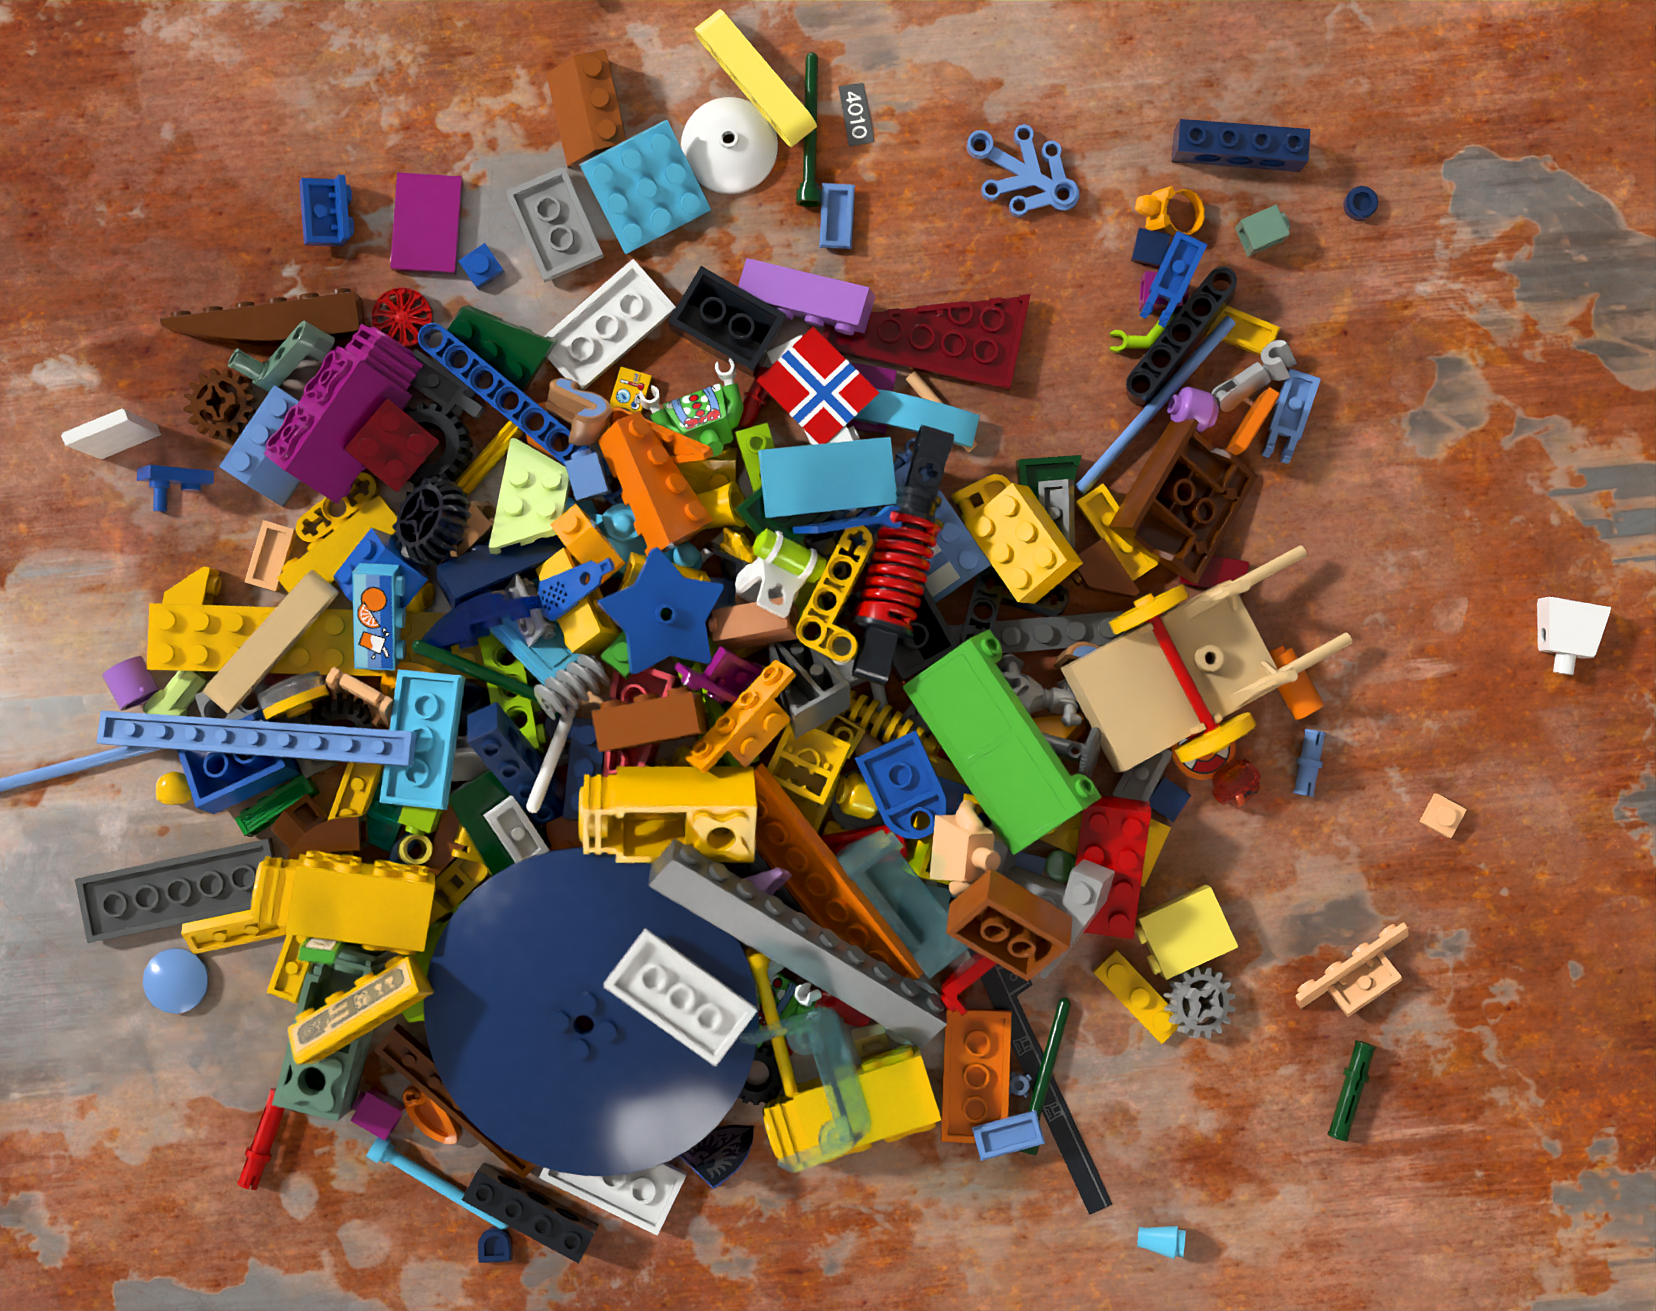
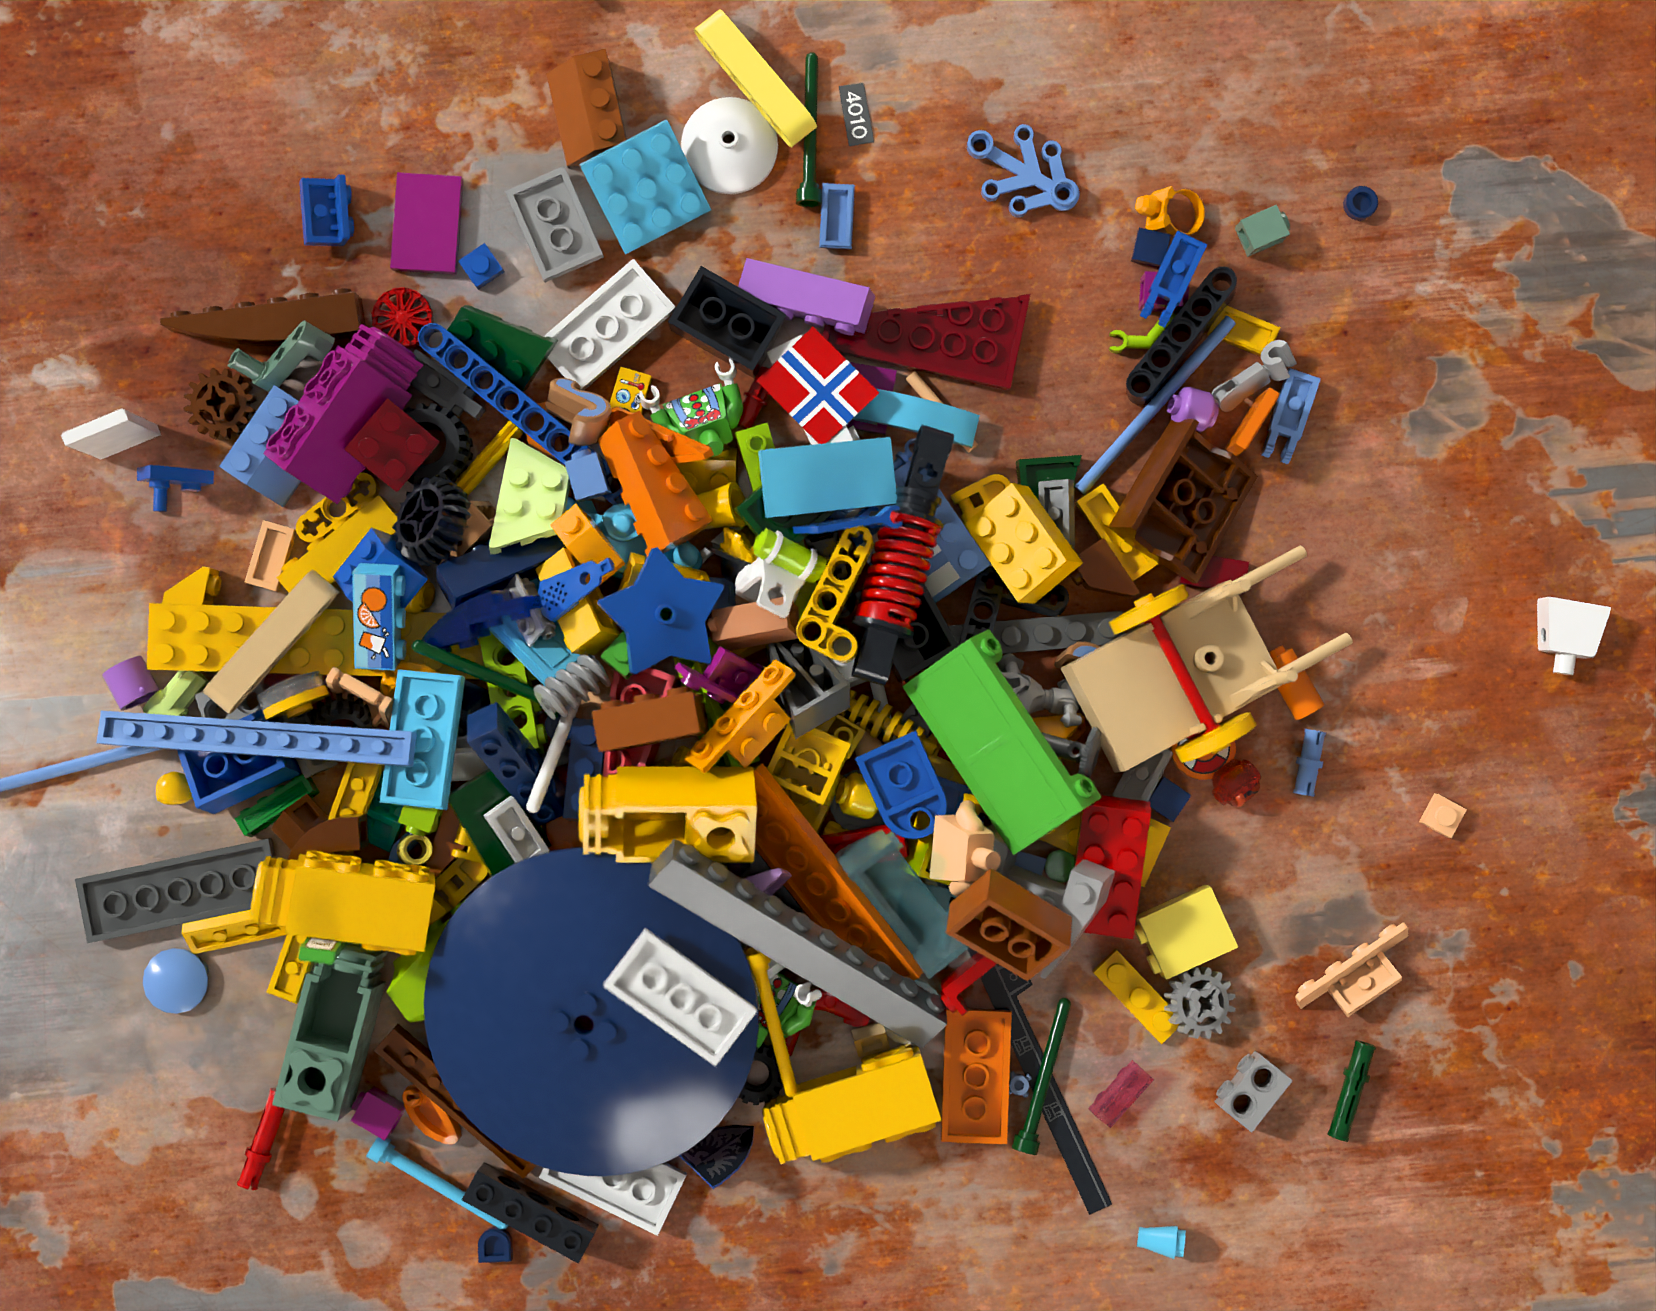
slope [288,954,435,1065] -> none
clear light blue windscreen [739,1007,872,1173] -> none
medium blue tile [972,1110,1045,1161] -> none
dark blue brick [1171,119,1311,172] -> none
none -> clear pink plate [1088,1060,1154,1128]
none -> light grey brick [1214,1051,1293,1133]

